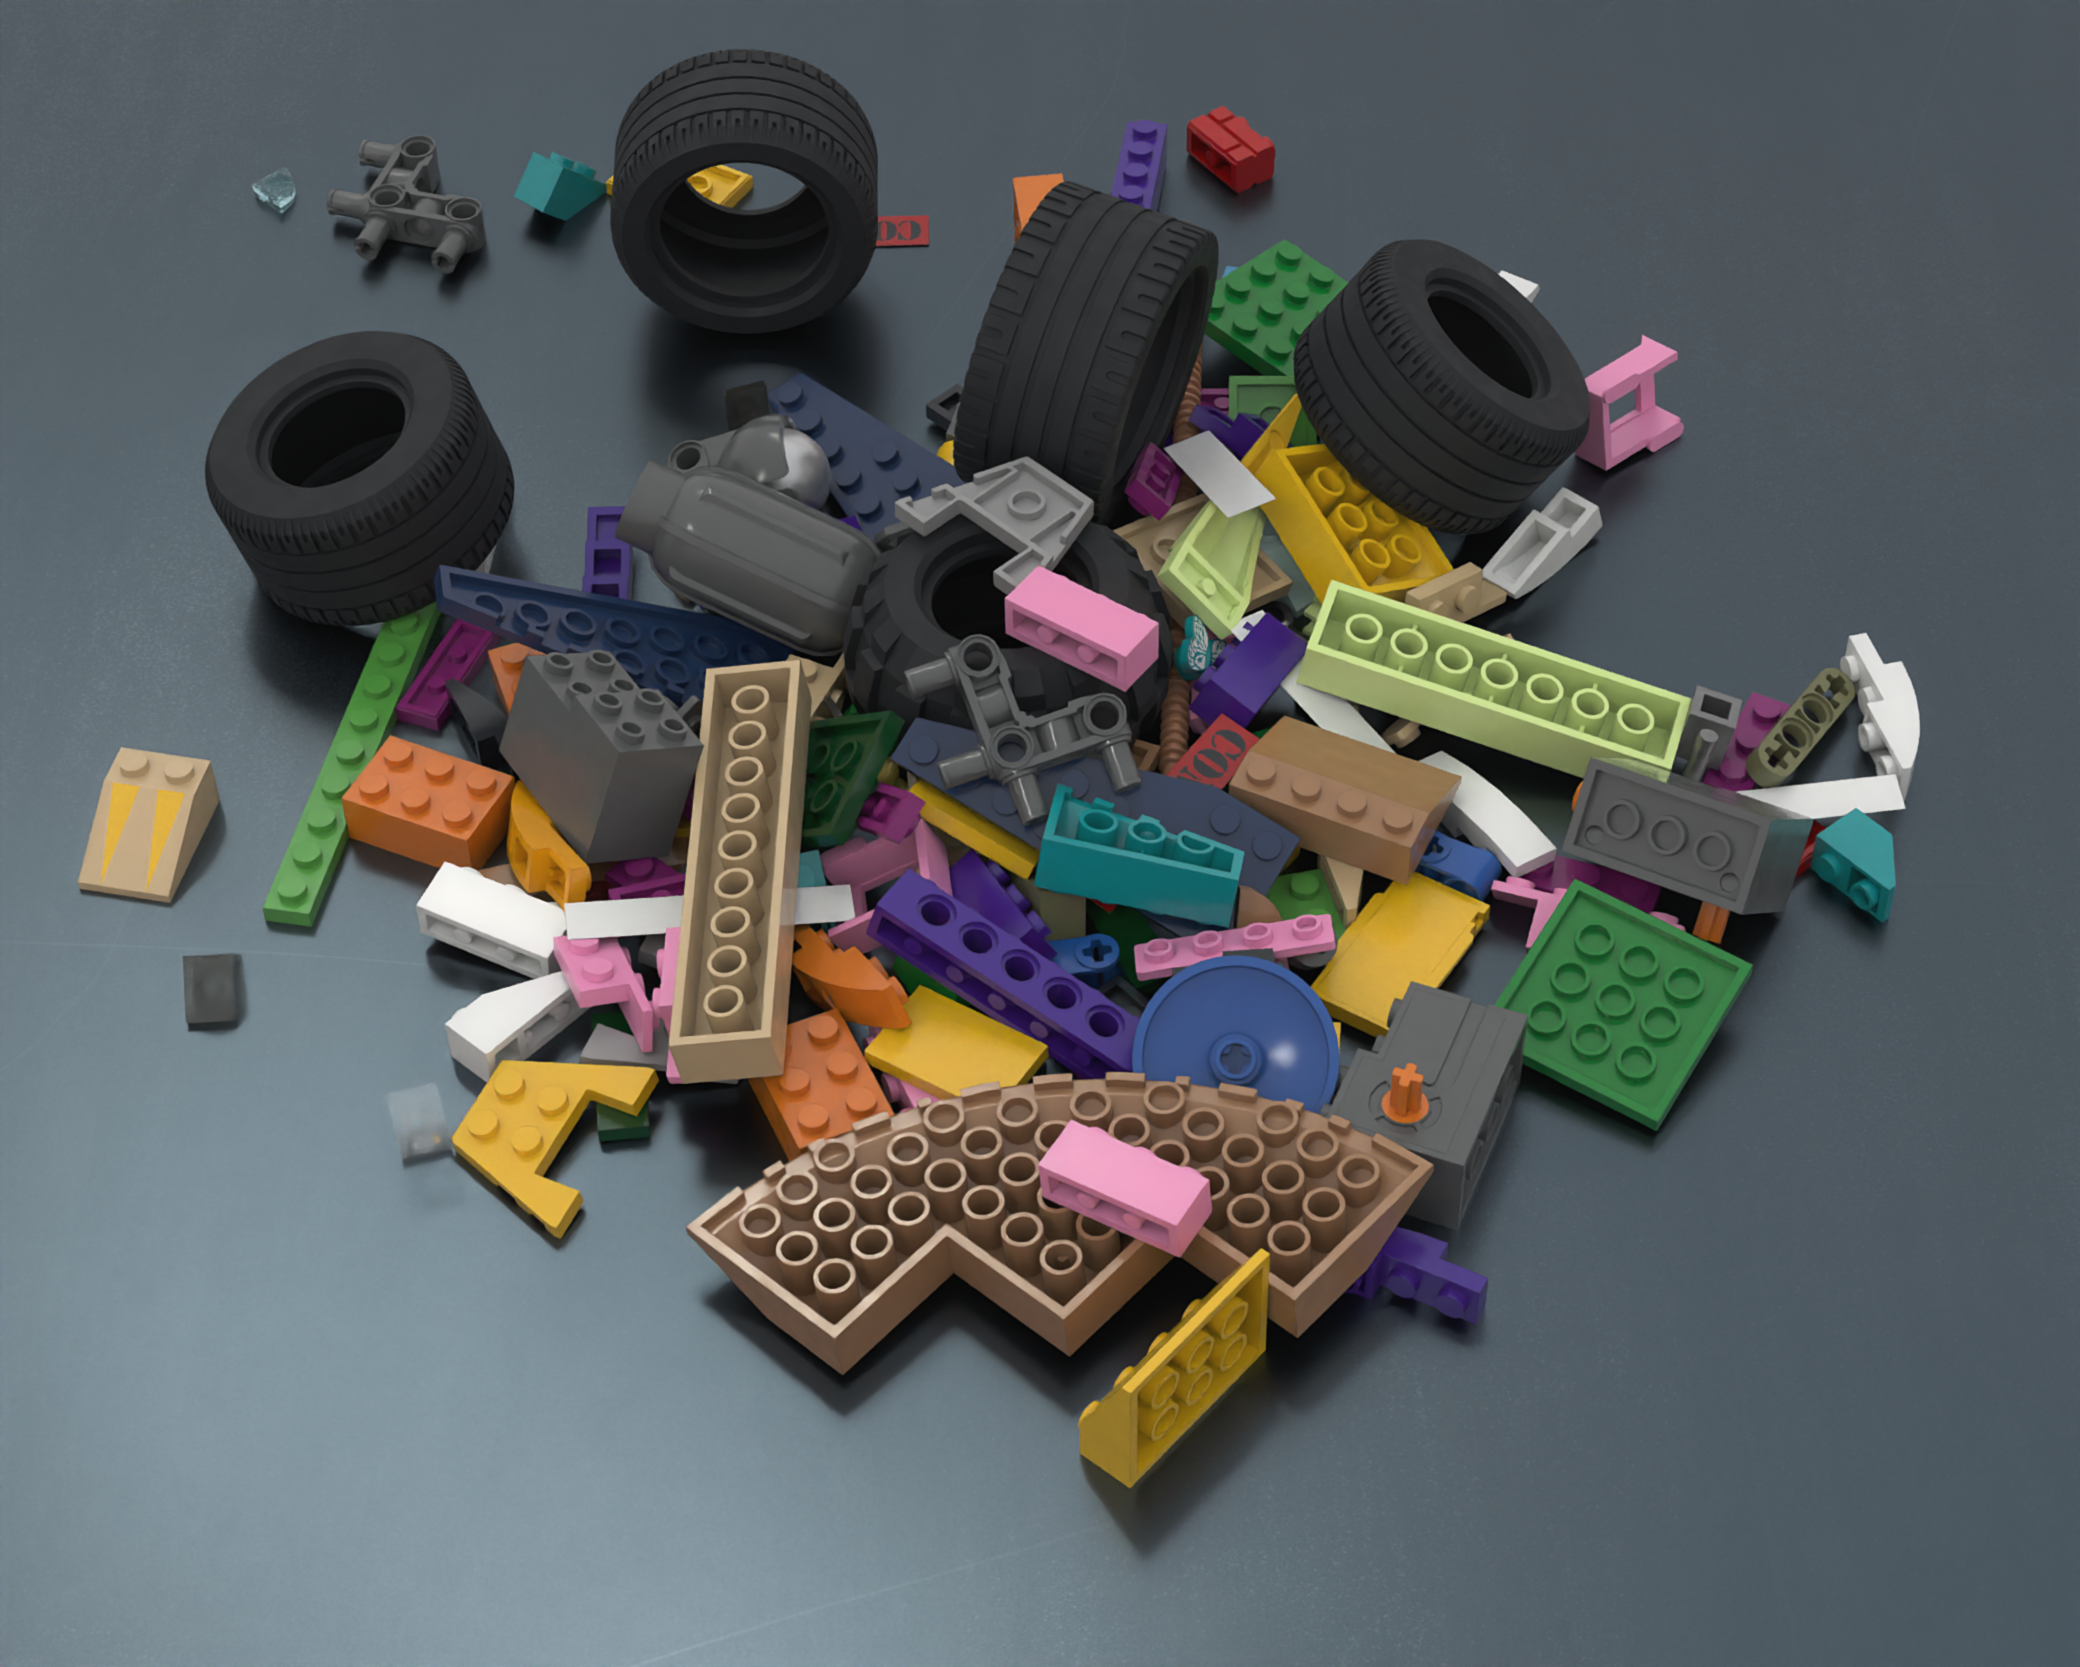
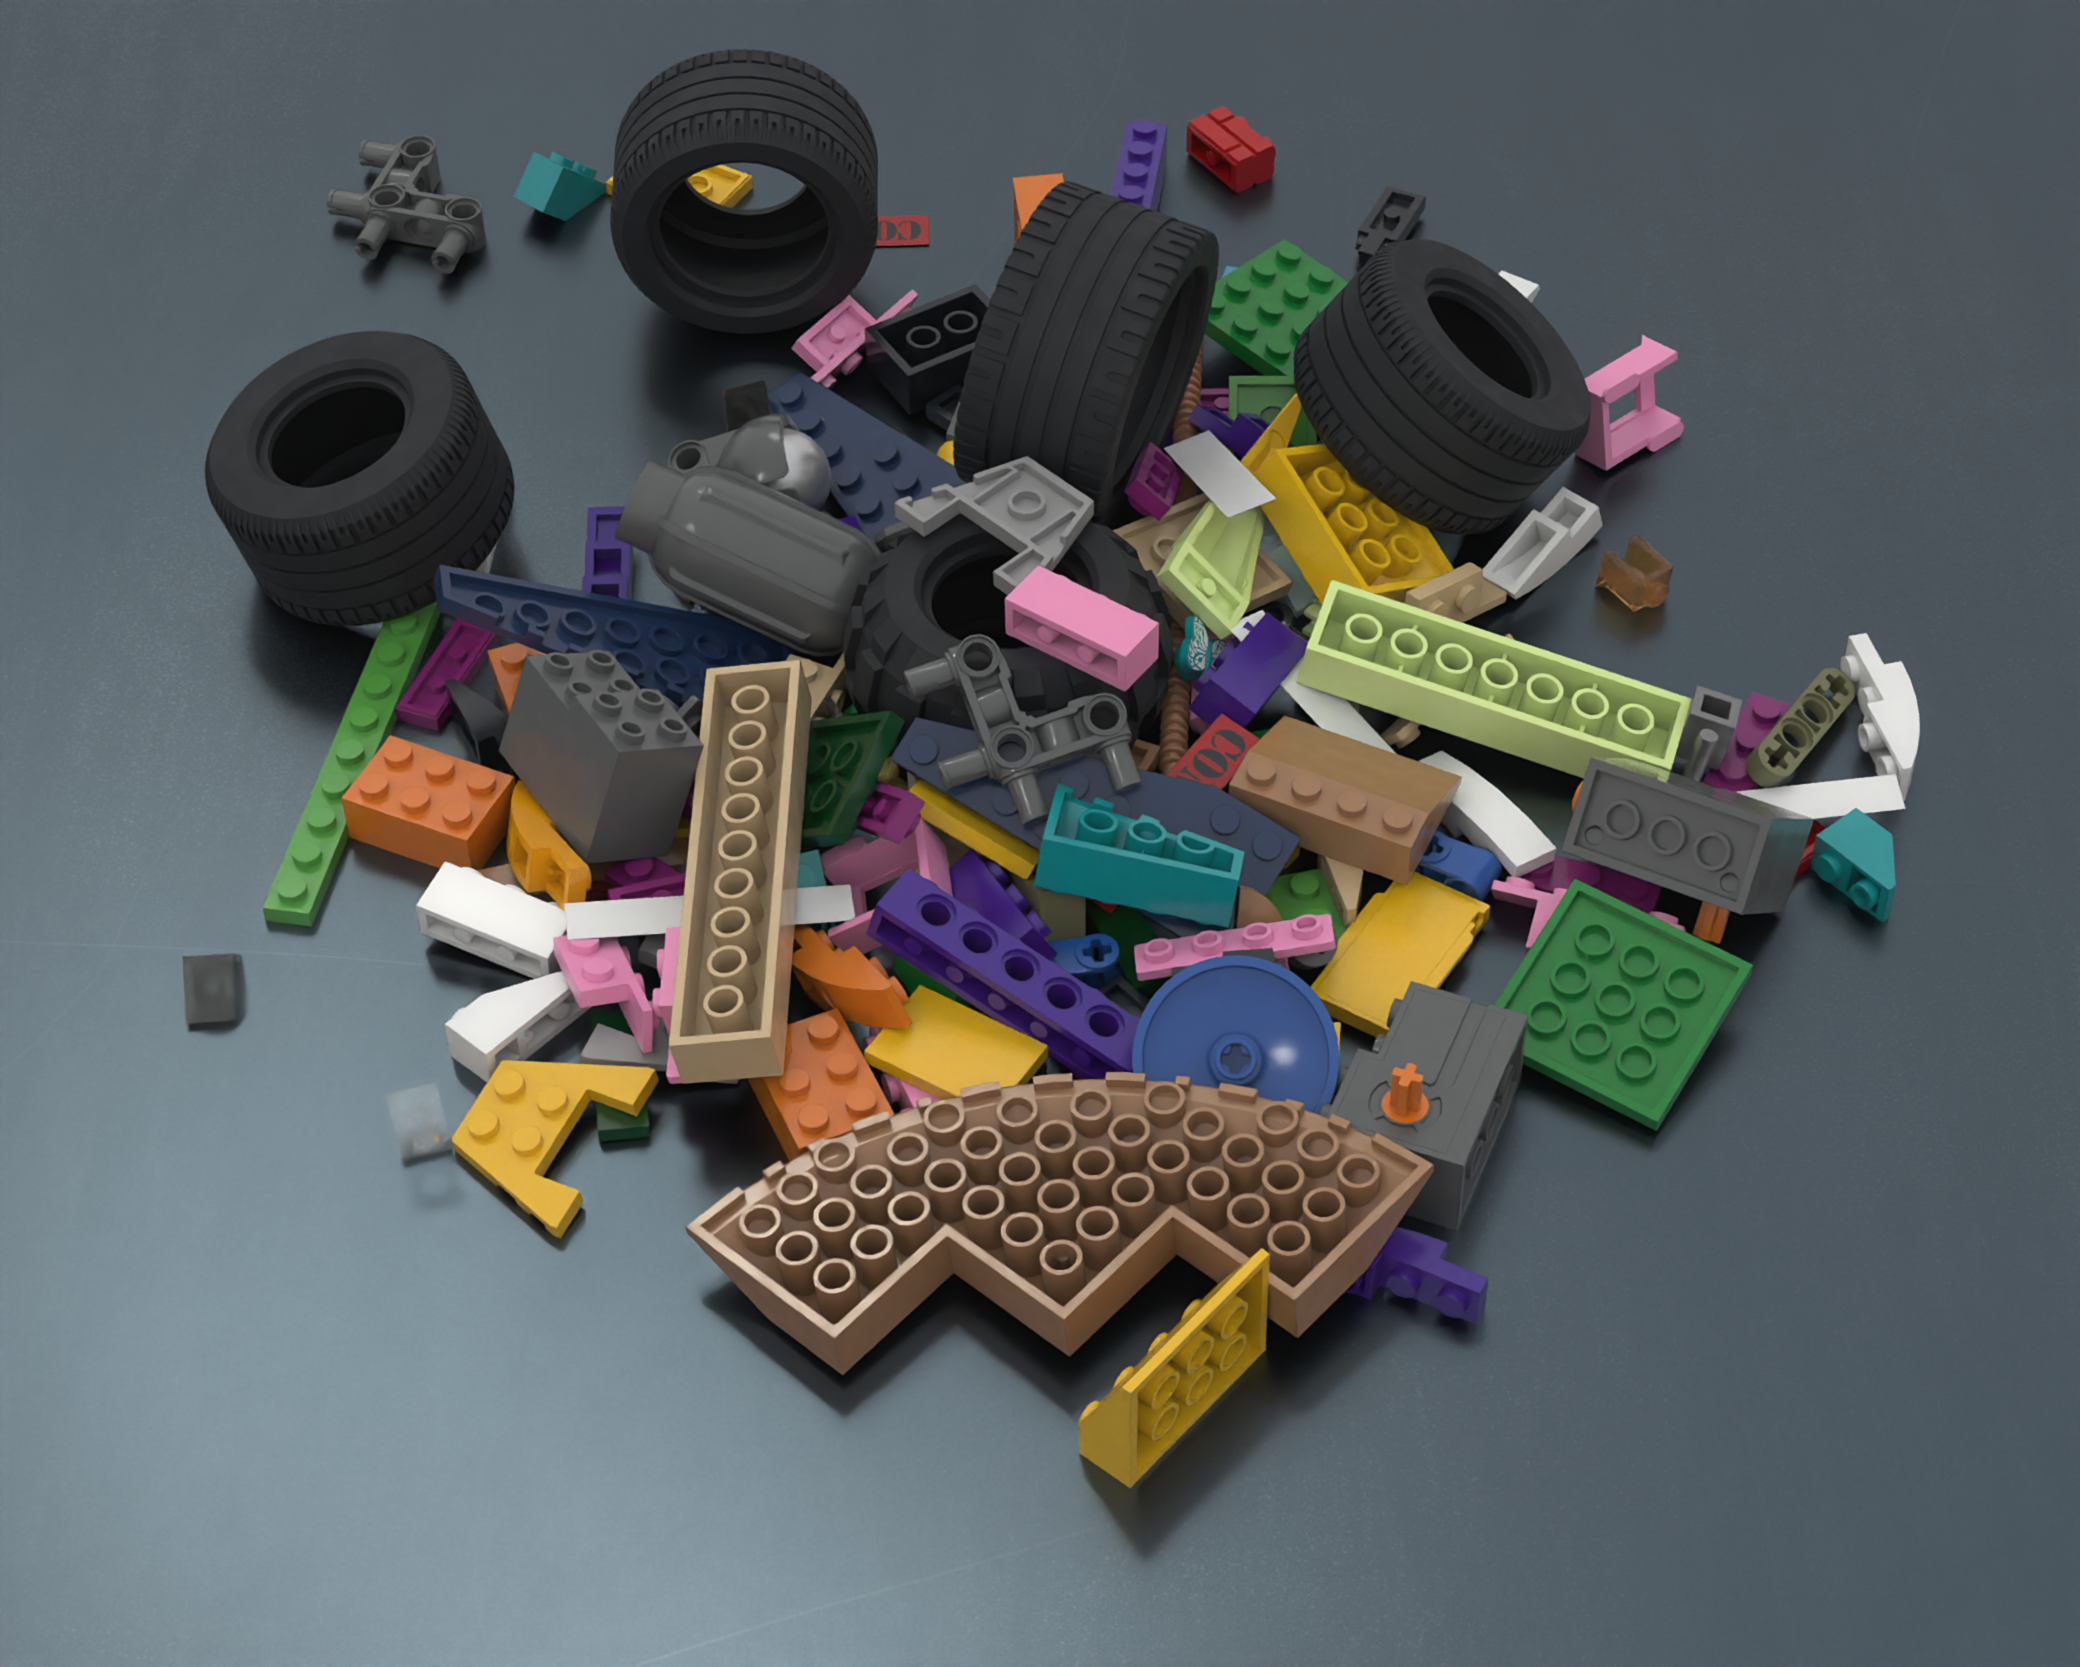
tan slope [78,747,220,903] -> none
clear light blue tile [253,167,295,213] -> none
bright pink brick [1038,1120,1212,1258] -> none
none -> bright pink bracket [792,289,919,390]
none -> black brick [865,284,990,415]
none -> black hinge [1355,186,1426,271]
none -> clear orange window [1595,534,1674,612]

